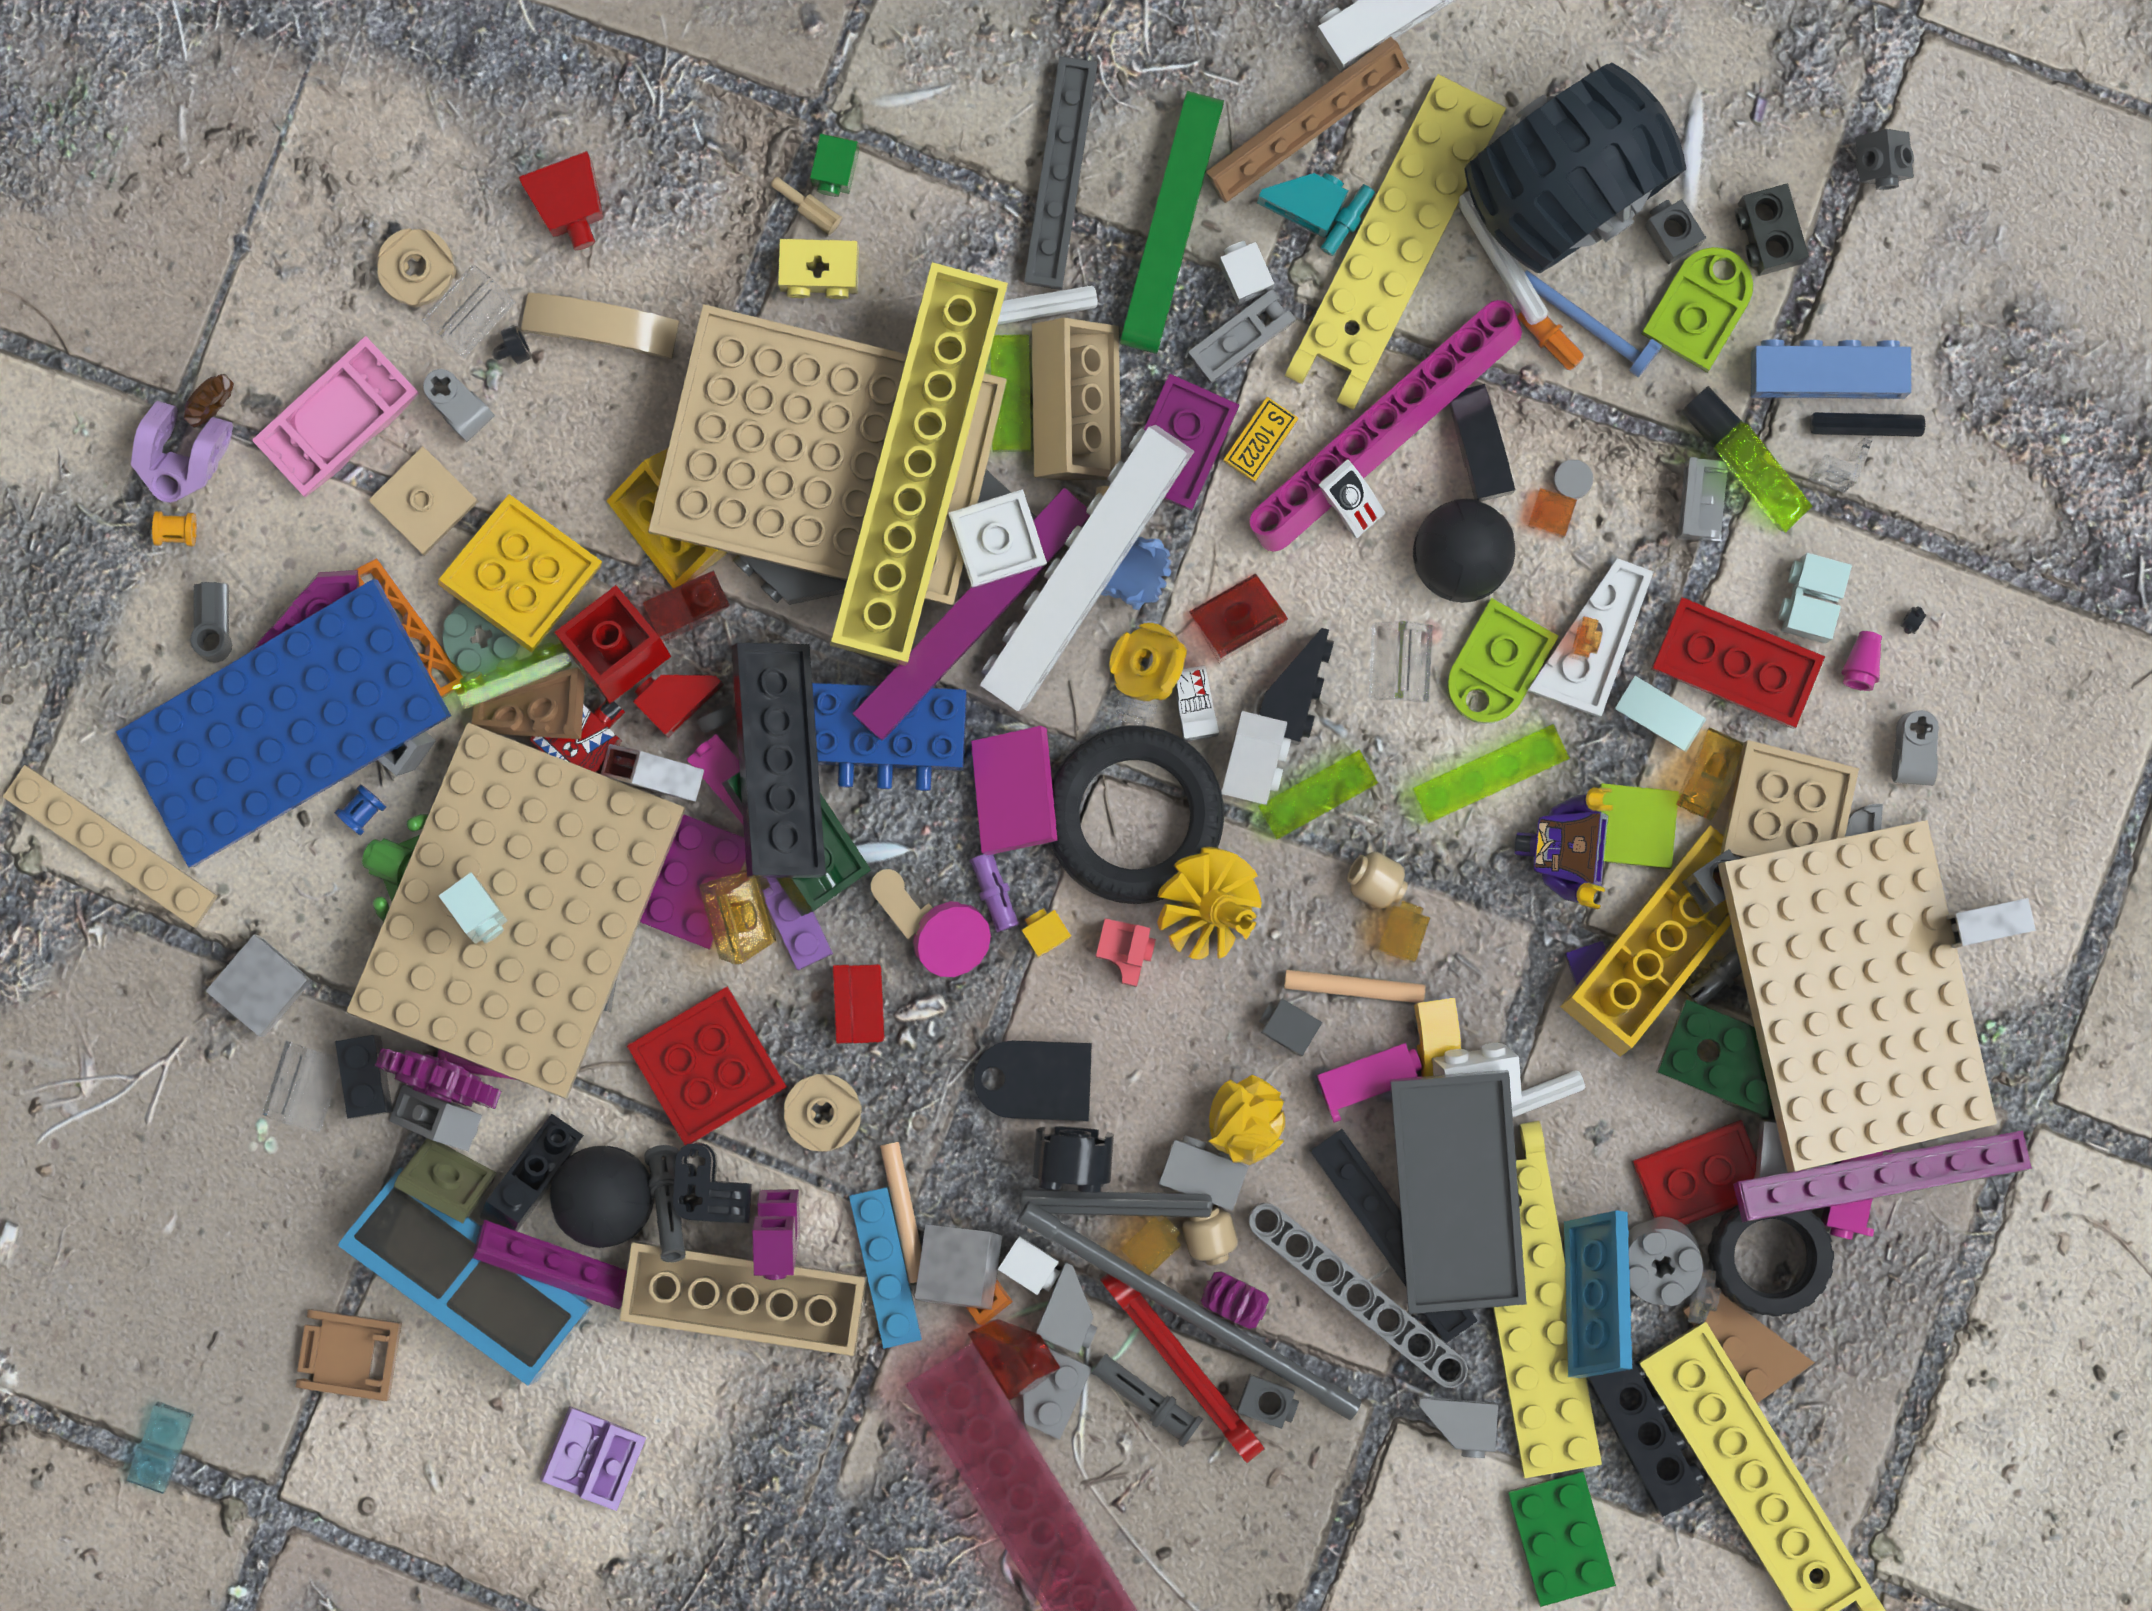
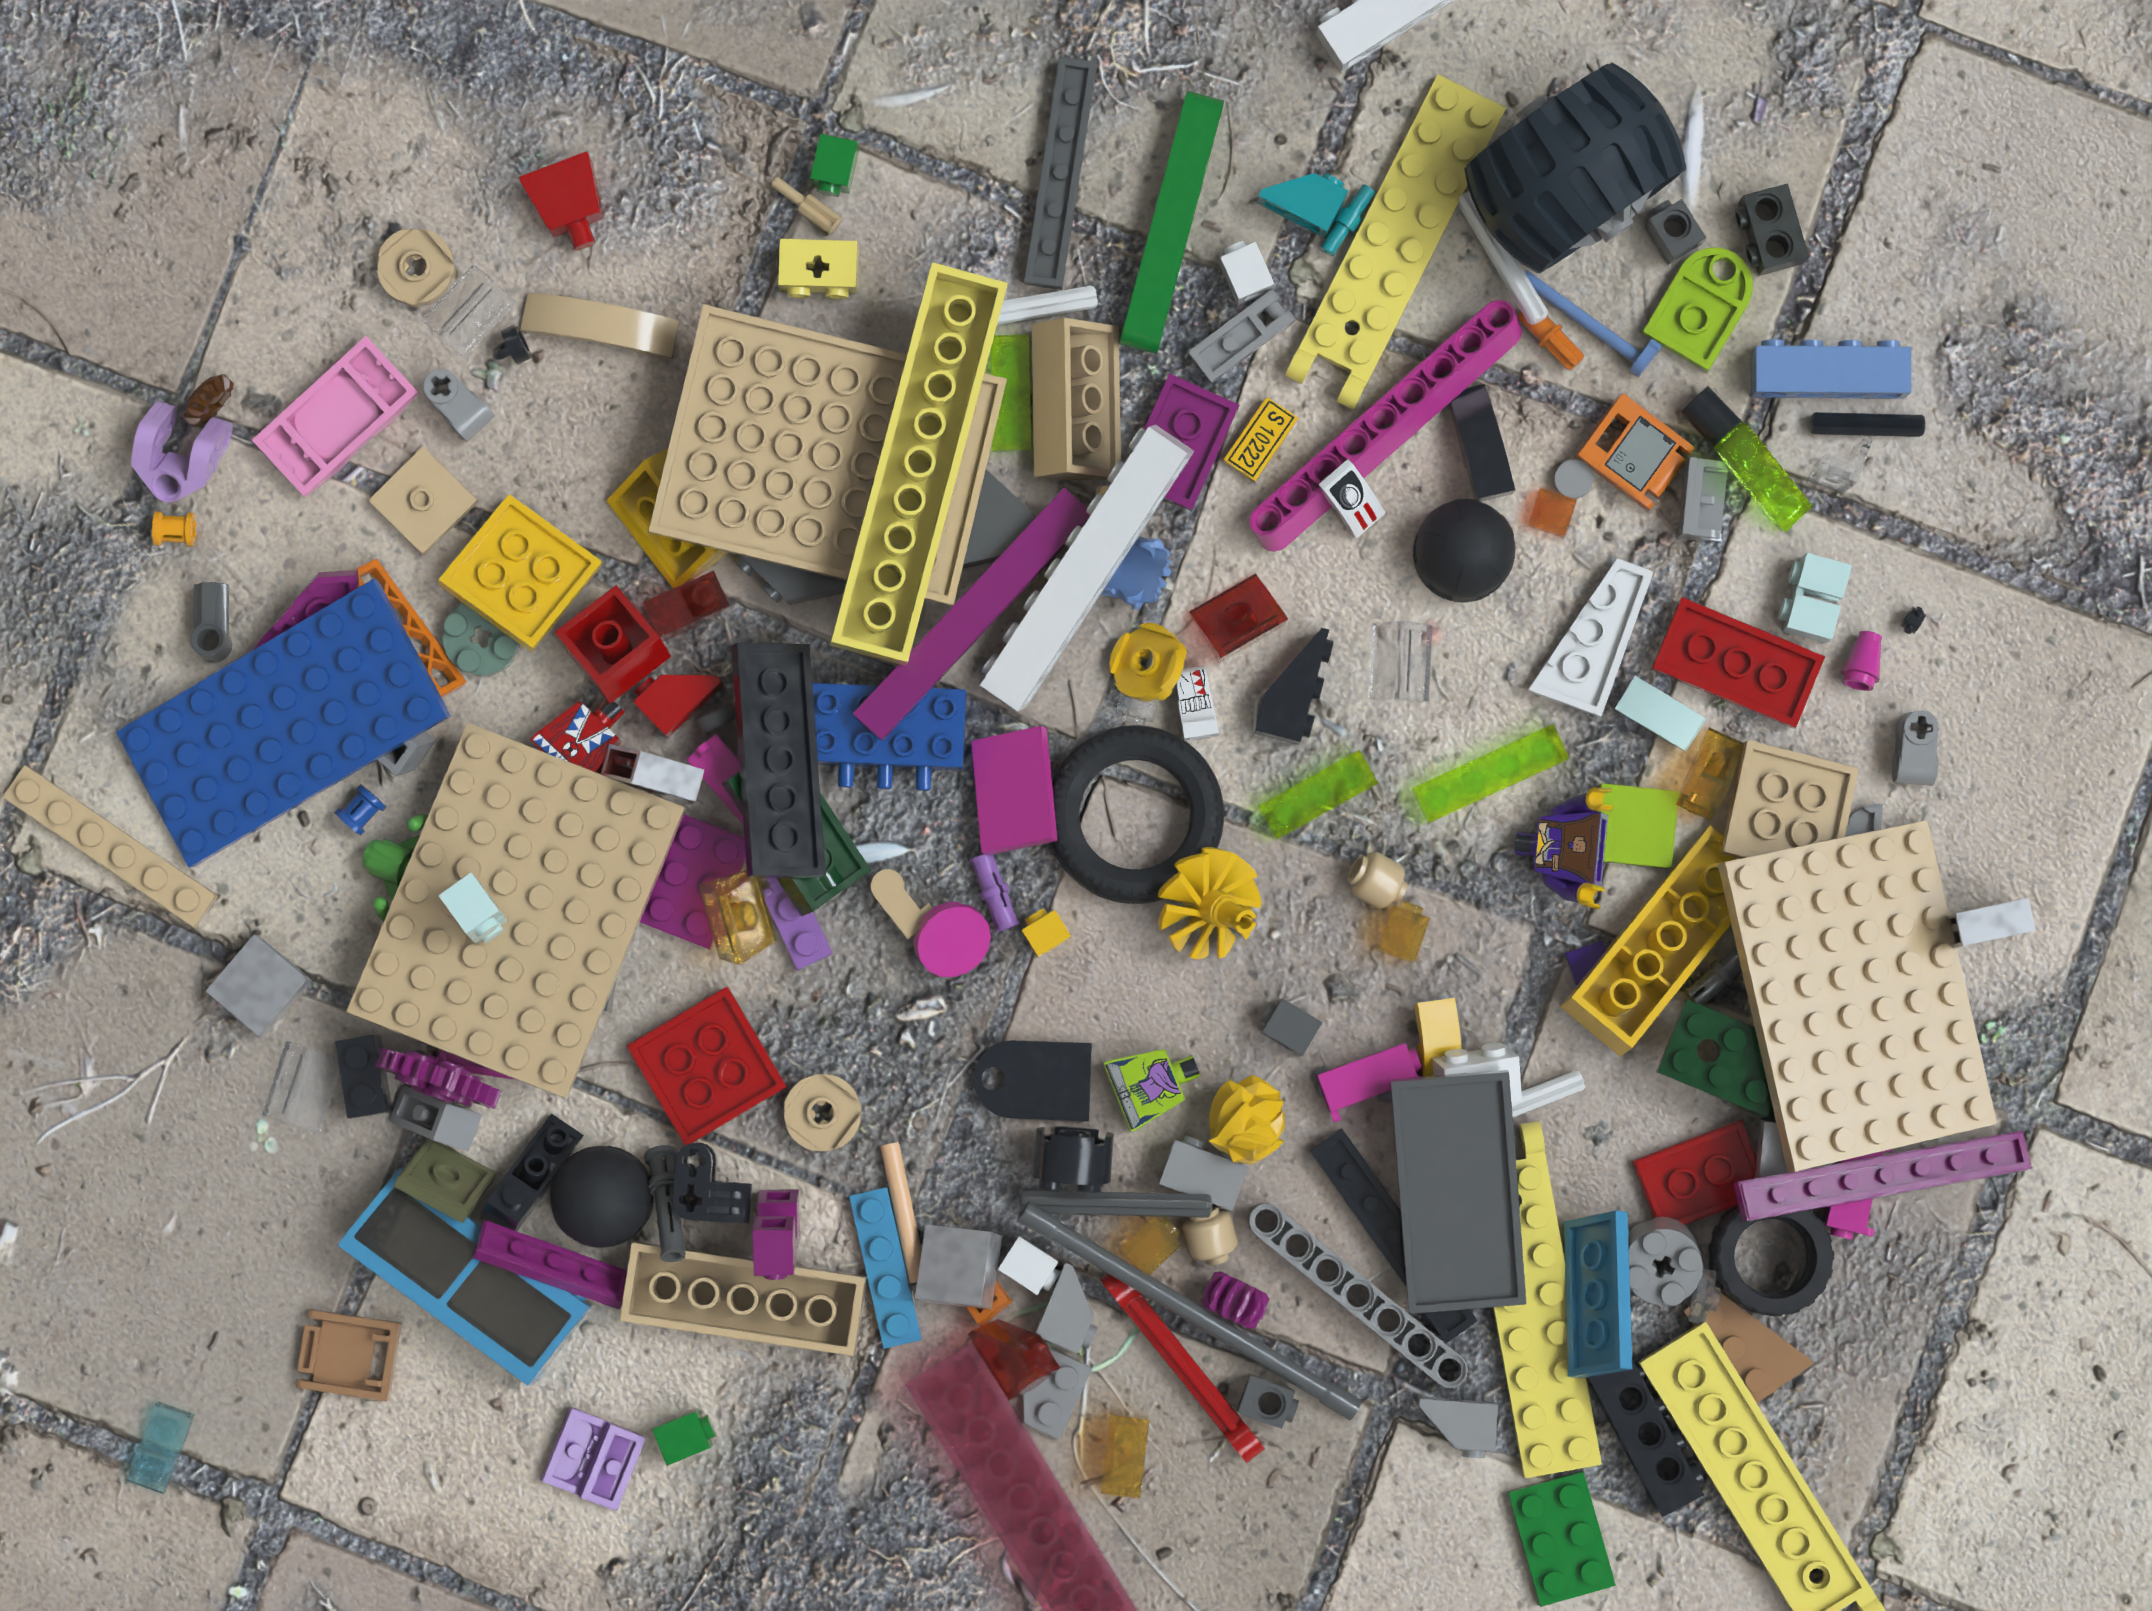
clear neon green plate [453,643,572,709] -> none
medium nougat wing [471,667,585,739] -> none
red panel [833,964,885,1044] -> none
white tile [948,489,1047,588] -> none
dark grey pin [1091,1354,1203,1447] -> none
coral brick [1096,918,1156,987] -> none
medium nougat tile [1206,36,1410,203] -> none
white brick [1221,711,1291,805] -> none
light nougat piece [1284,970,1425,1003] -> none
lime tile [1447,598,1559,724] -> none
clear orange plate [1570,616,1603,662] -> none
dark grey brick [1682,849,1741,914] -> none
dark grey brick [1855,129,1914,190] -> none
none -> green brick [652,1409,716,1466]
none -> clear yellow brick [1101,1412,1149,1498]
none -> torso [1103,1049,1201,1132]
none -> container [1574,393,1695,511]

